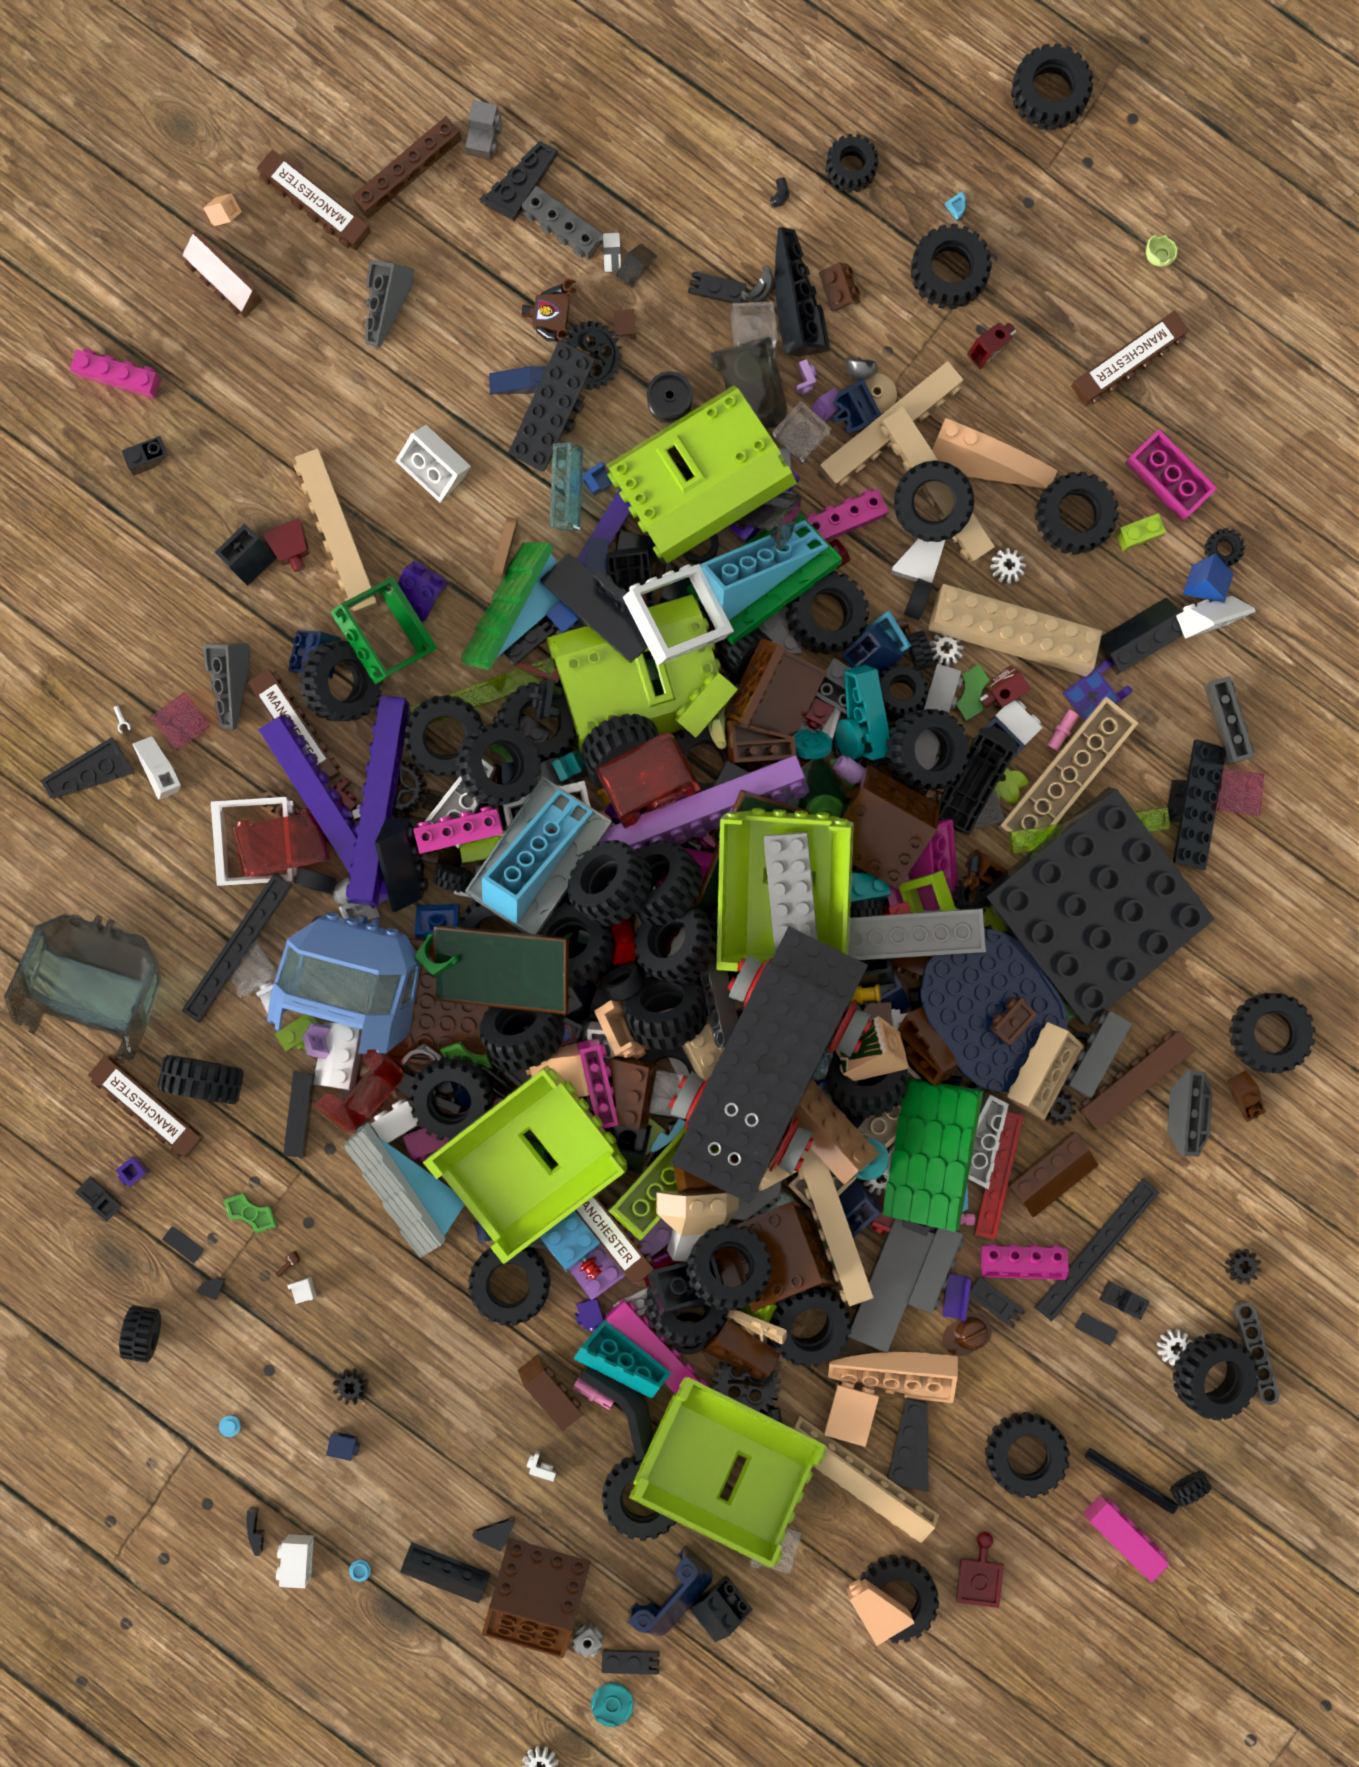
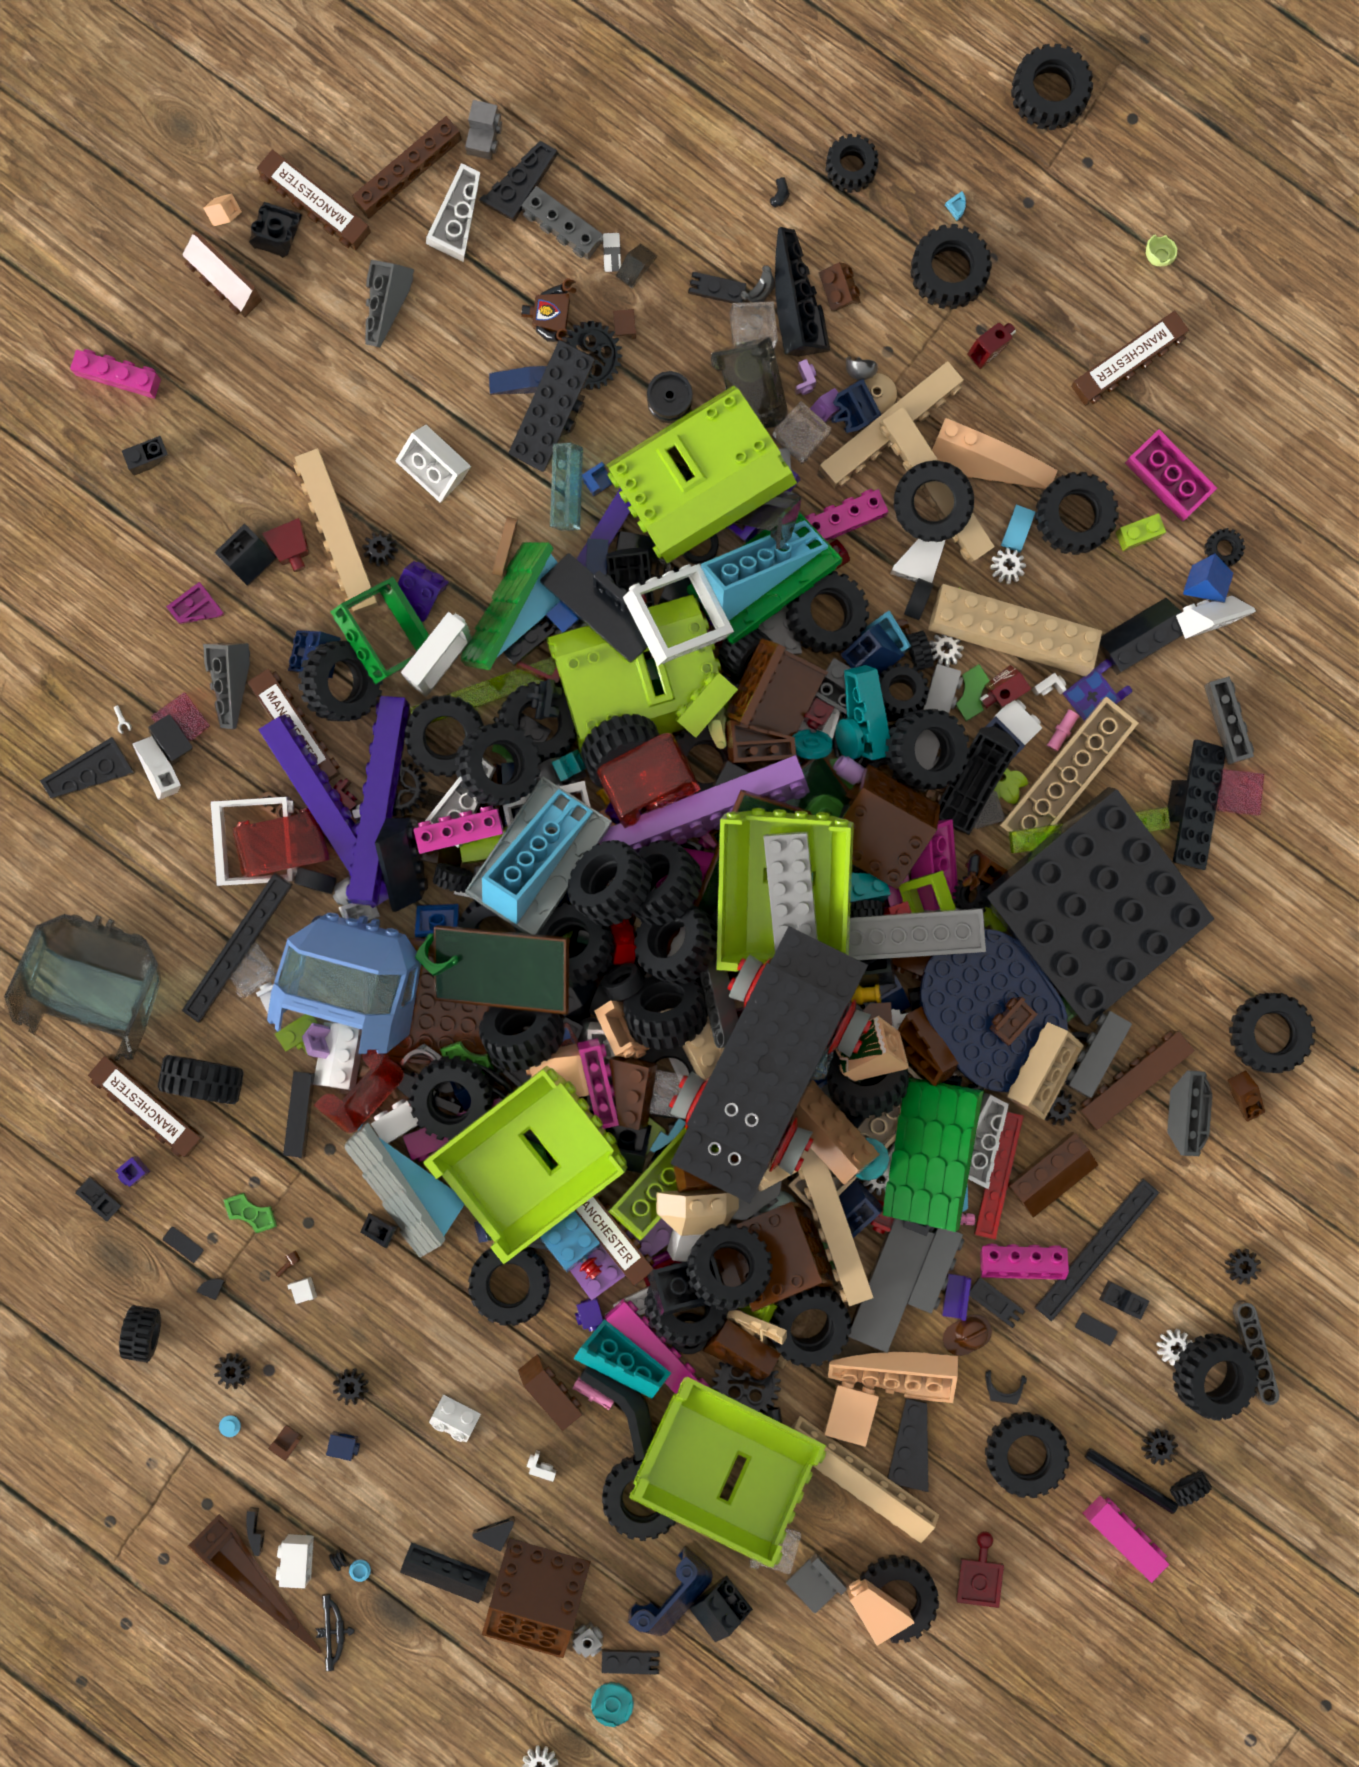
none -> black panel [148,714,193,766]
none -> magenta wing [166,582,225,624]
none -> reddish brown plate [187,1514,322,1654]
none -> black gear [214,1353,251,1389]
none -> black slope [249,202,302,258]
none -> reddish brown panel [268,1425,303,1461]
none -> black piece [315,1594,355,1671]
none -> black bush [329,1549,348,1572]
none -> black slope [360,1213,399,1248]
none -> black gear [362,531,398,567]
none -> white window [401,612,472,697]
none -> white wedge [426,163,480,262]
none -> white bracket [429,1395,481,1442]
none -> dark grey bracket [786,1553,847,1613]
none -> black helmet [985,1370,1027,1405]
none -> medium azure slope [1001,504,1035,553]
none -> white bracket [1031,673,1067,696]
none -> black gear [1141,1428,1178,1466]

